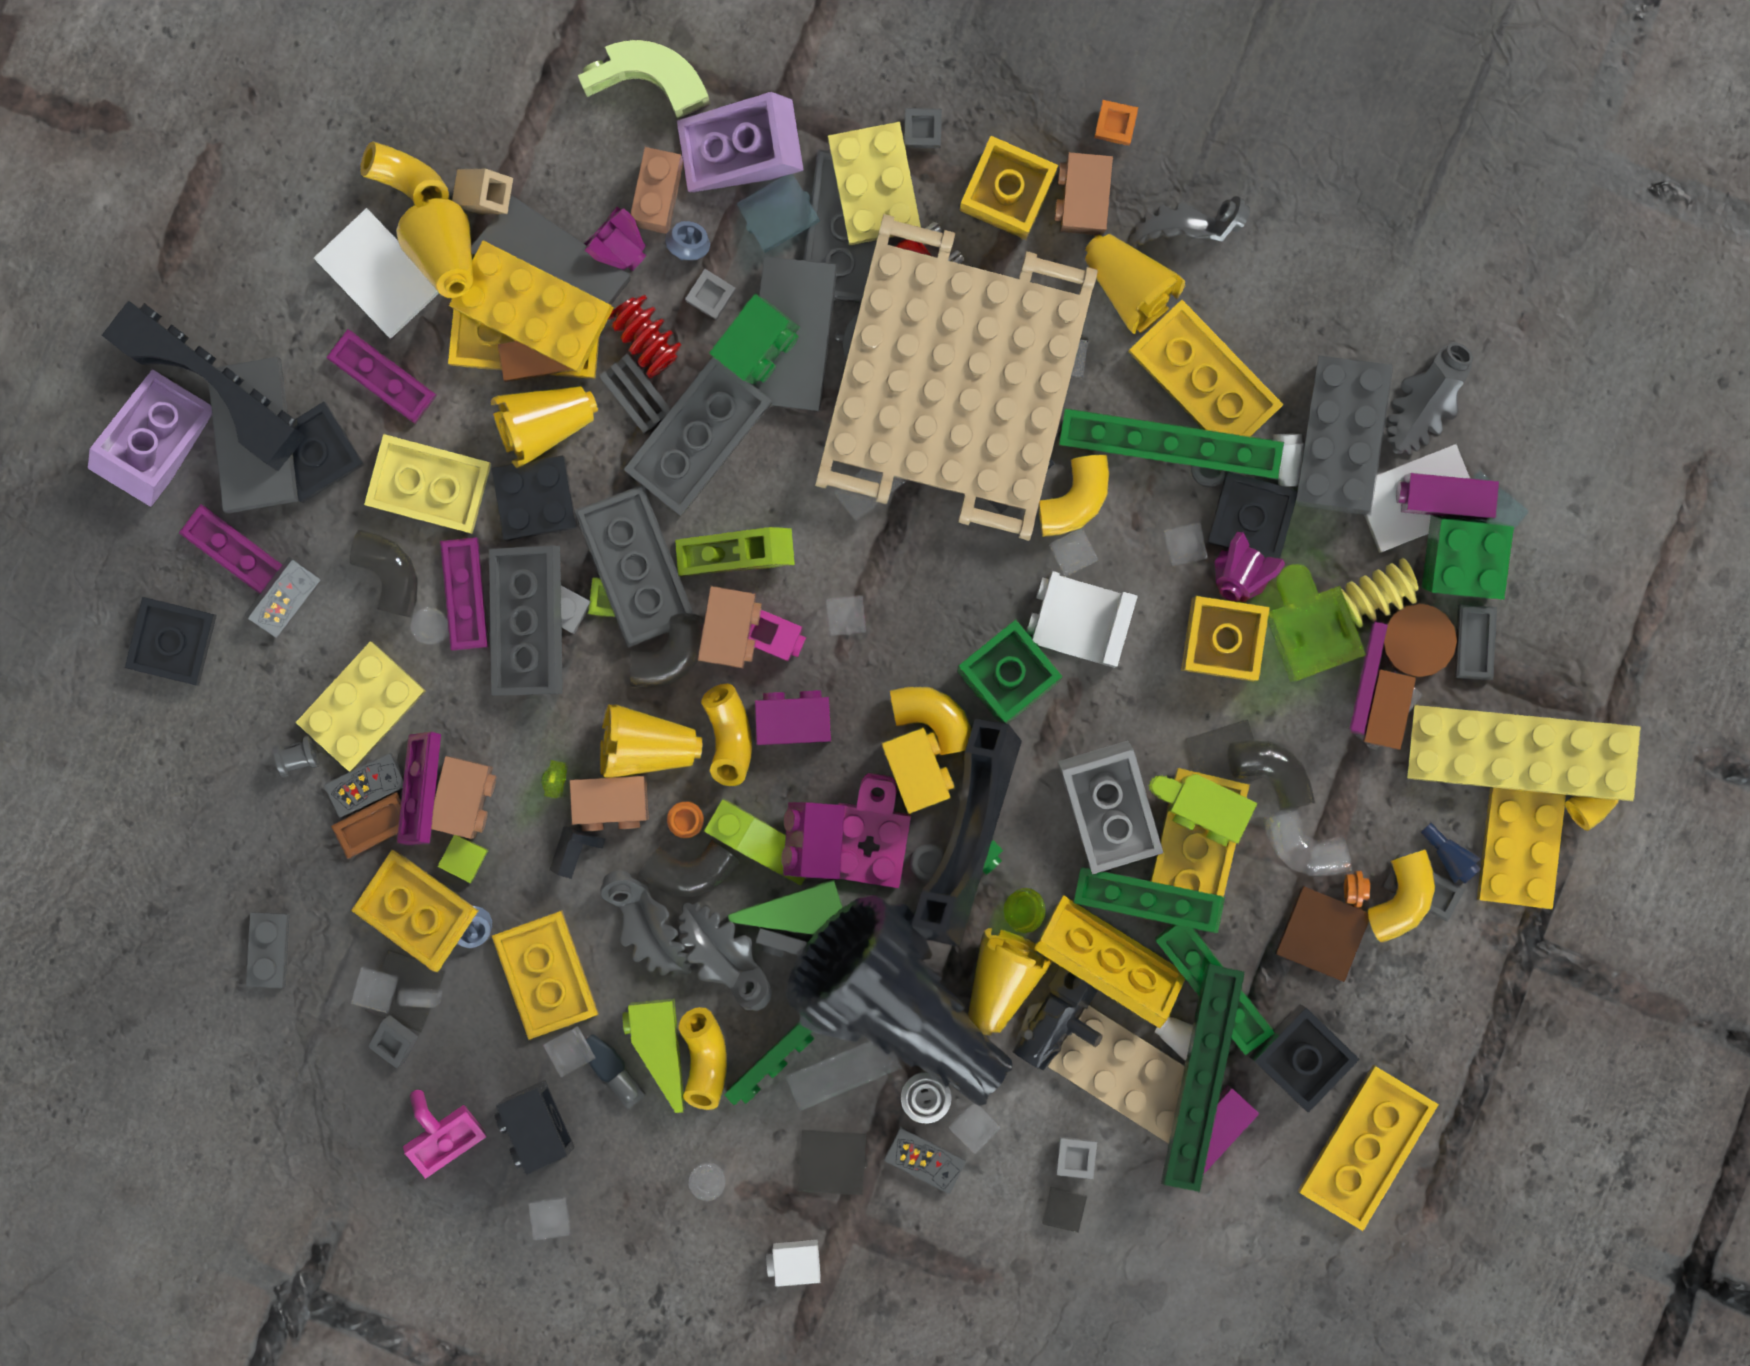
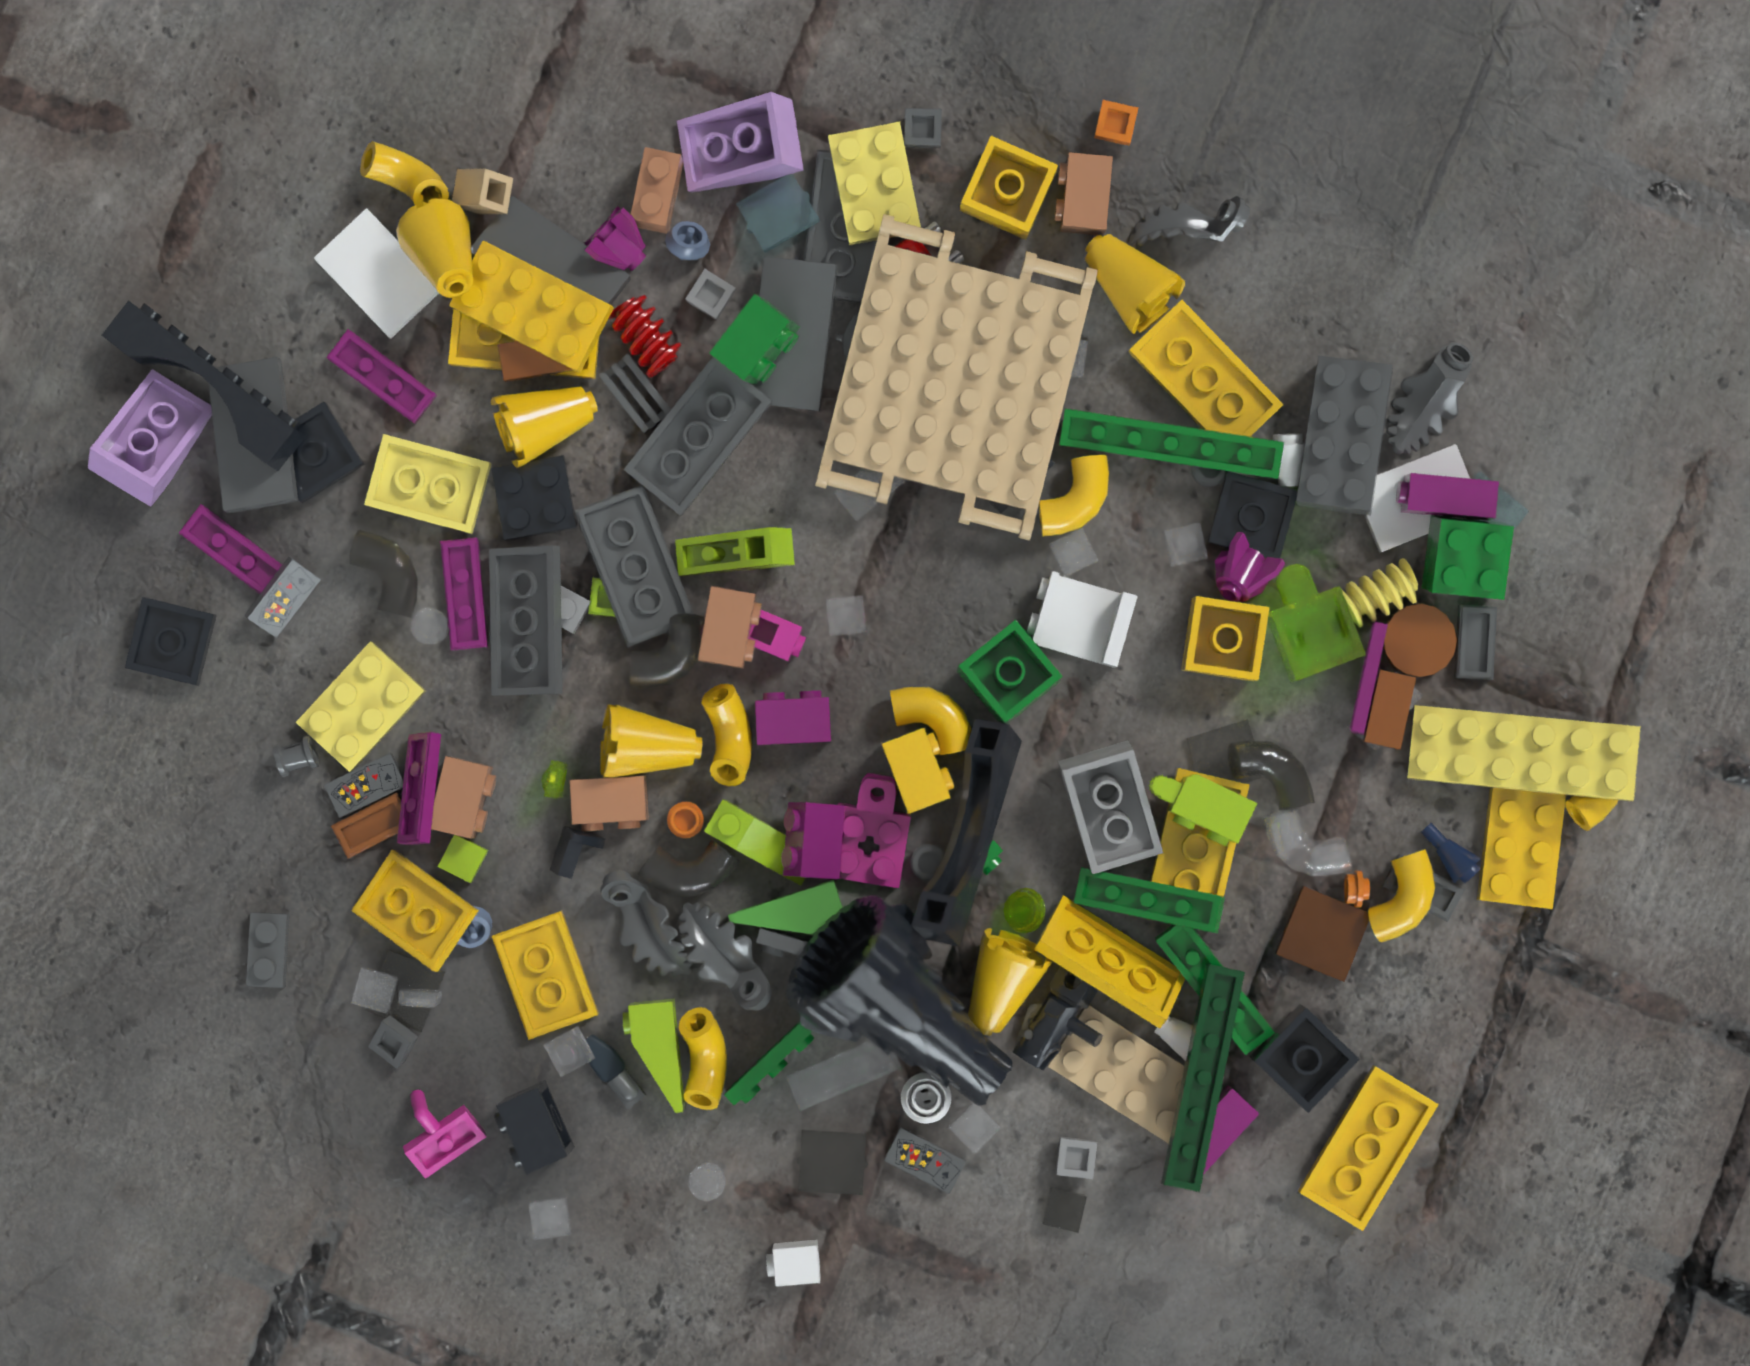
yellowish green arch [578,40,710,119] -> none

